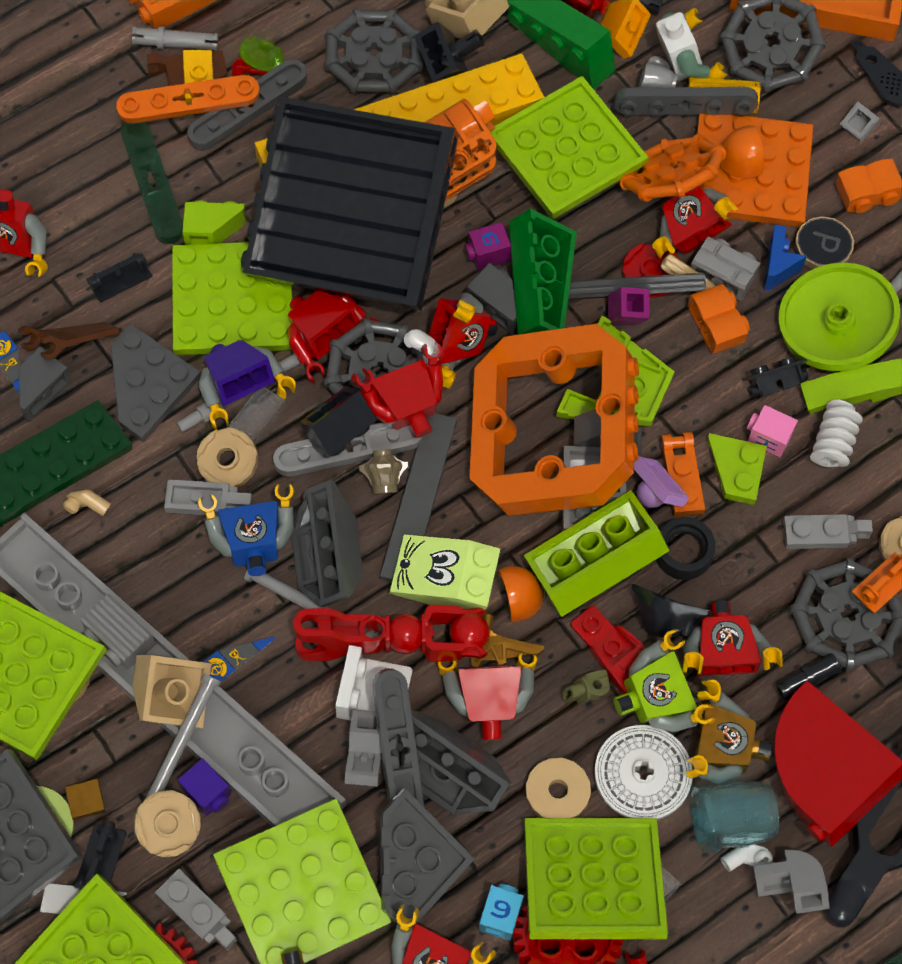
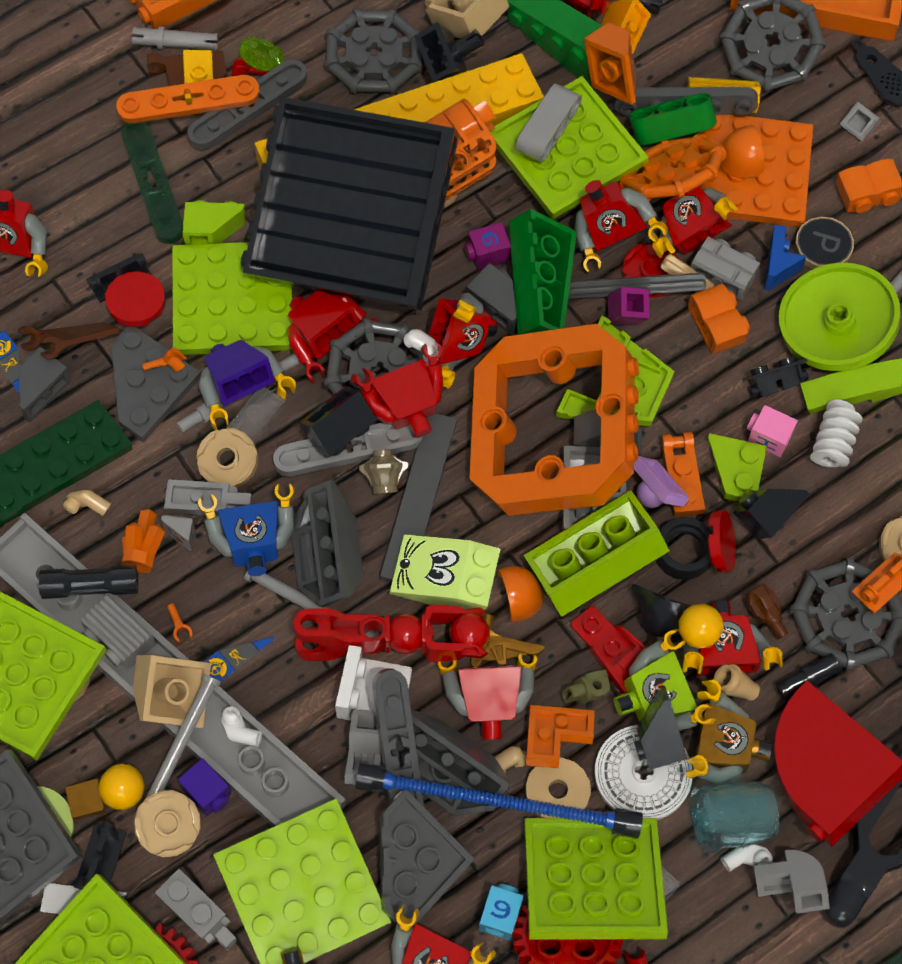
light grey piece [638,56,678,88] -> none
torso [656,8,728,82] -> none
light grey hinge [783,514,873,549] -> none
none -> black axle [39,564,139,599]
none -> yellow piece [98,764,145,810]
none -> red tile [105,271,166,327]
none -> orange rock [121,508,165,573]
none -> orange hand [142,348,187,372]
none -> light grey slope [161,515,196,551]
none -> orange hand [167,603,193,645]
none -> white arm [221,706,262,747]
none -> blue hose [355,762,643,839]
none -> tan arm [494,746,527,773]
none -> light grey beam [515,83,582,162]
none -> orange plate [526,705,595,768]
none -> torso [575,180,668,272]
none -> orange slope [584,22,636,105]
none -> green beam [629,93,717,145]
none -> black slope [634,688,687,770]
none -> yellow piece [678,604,724,648]
none -> red tile [708,510,736,573]
none -> tan cone [714,664,760,701]
none -> black slope [733,489,810,539]
none -> reddish brown piece [746,584,789,640]

